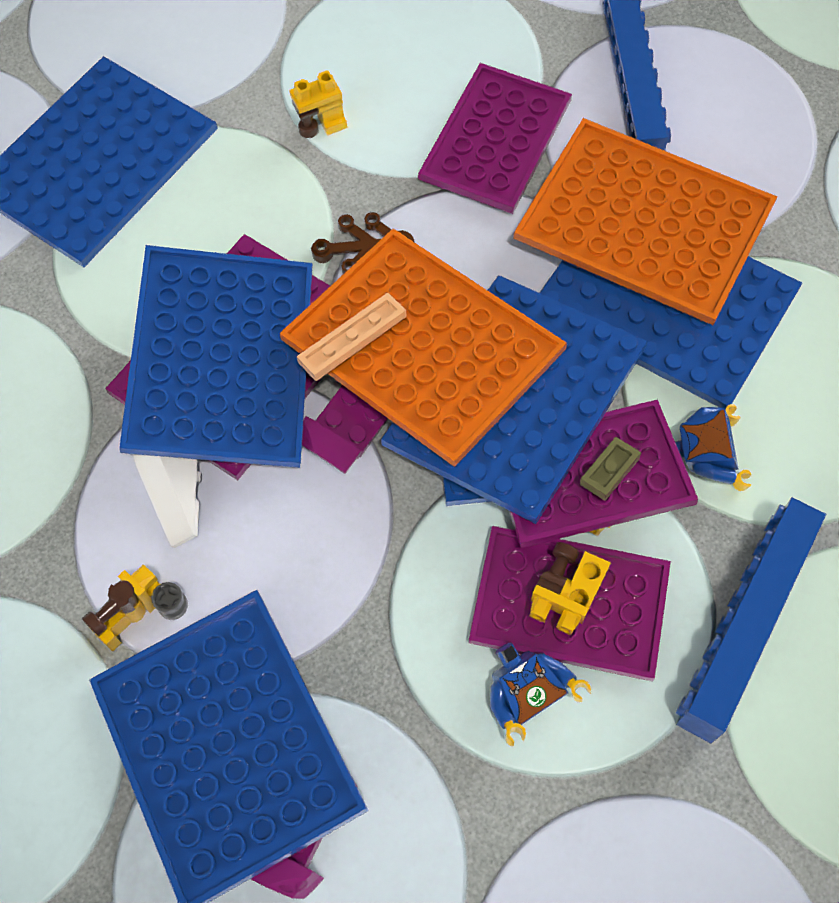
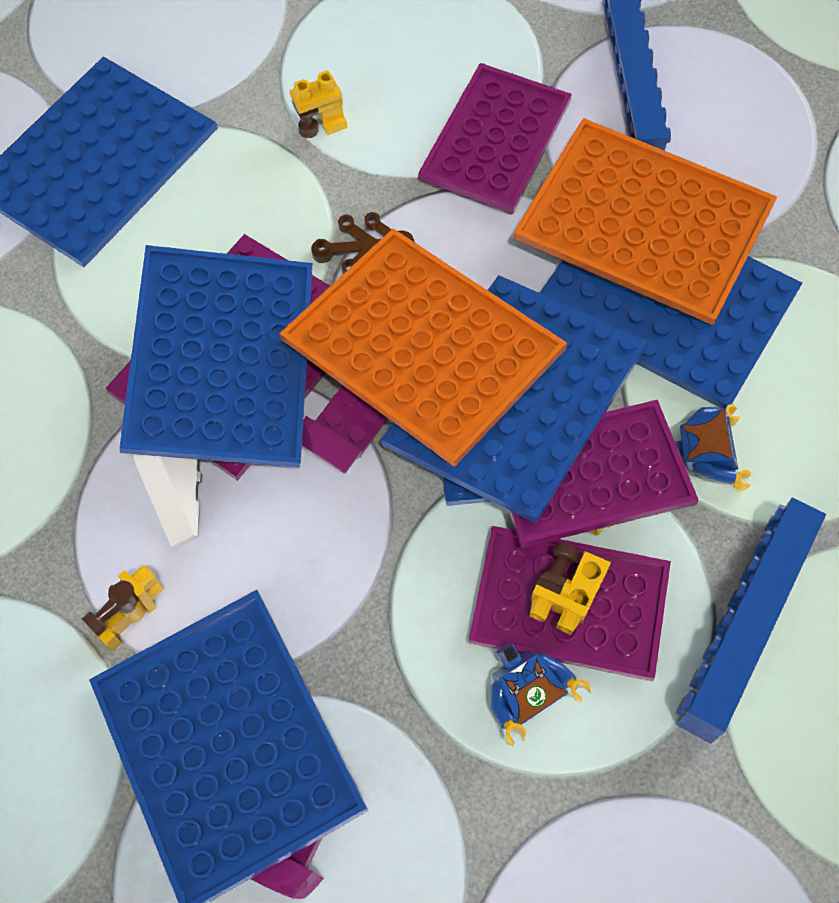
dark grey wheel [151,582,188,620] -> none
light nougat plate [297,293,407,381] -> none
olive plate [580,437,641,501] -> none

